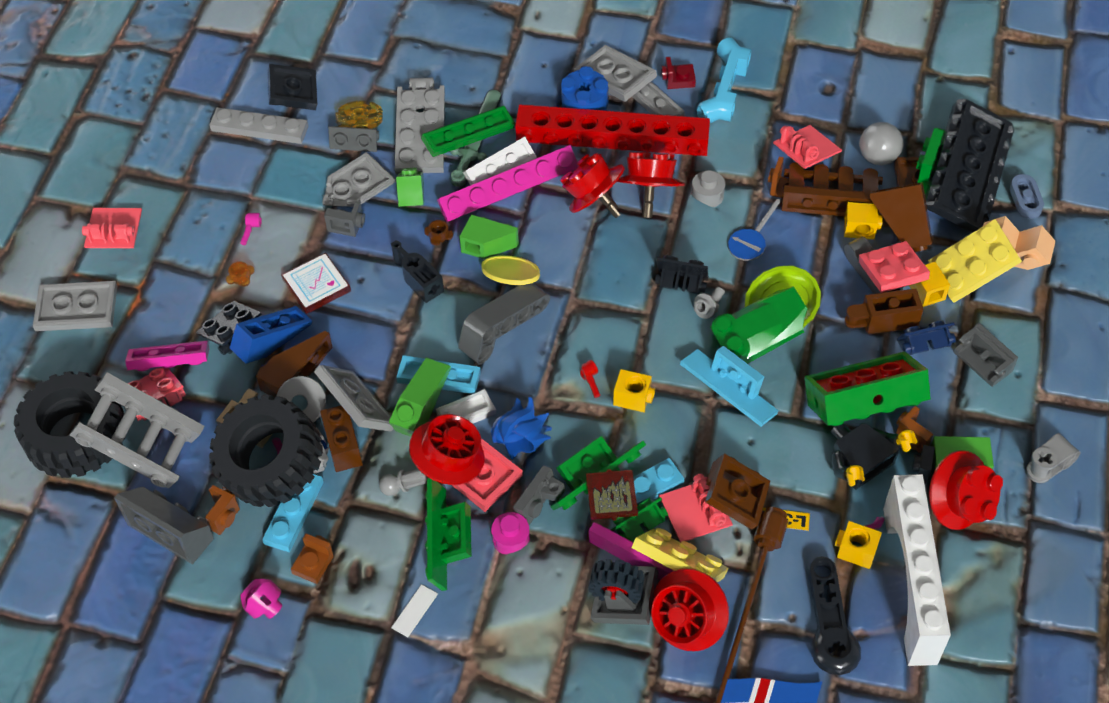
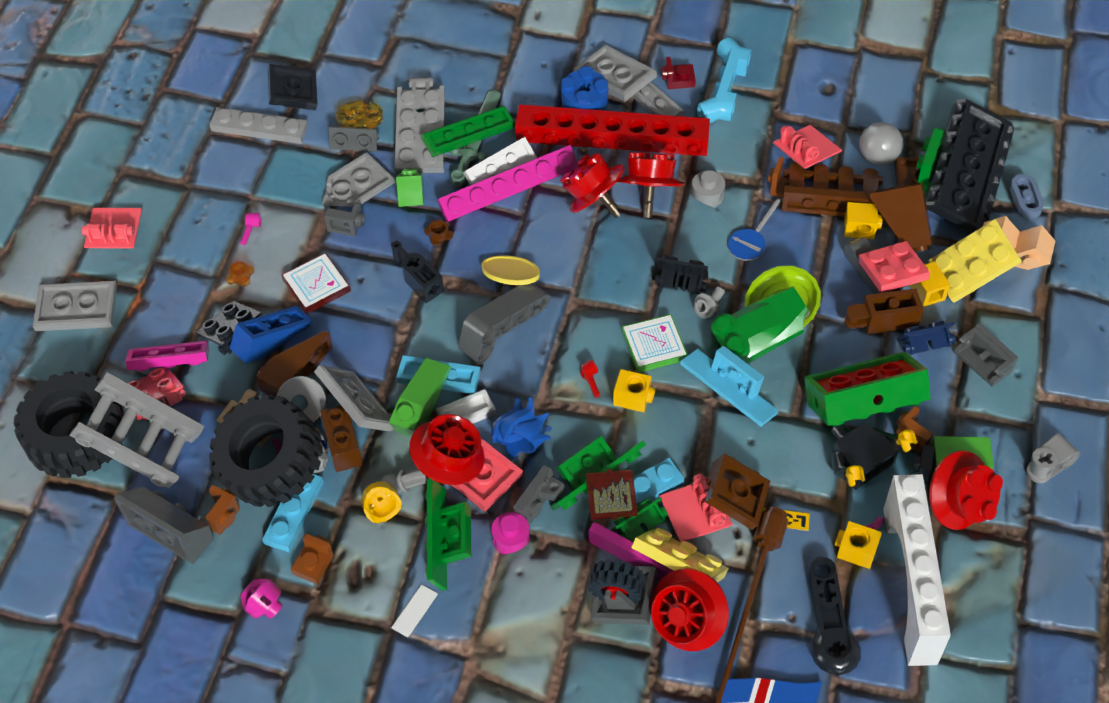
bright green slope [460,215,519,259] -> none
none -> yellow piece [361,481,402,523]
none -> white tile [622,314,688,373]

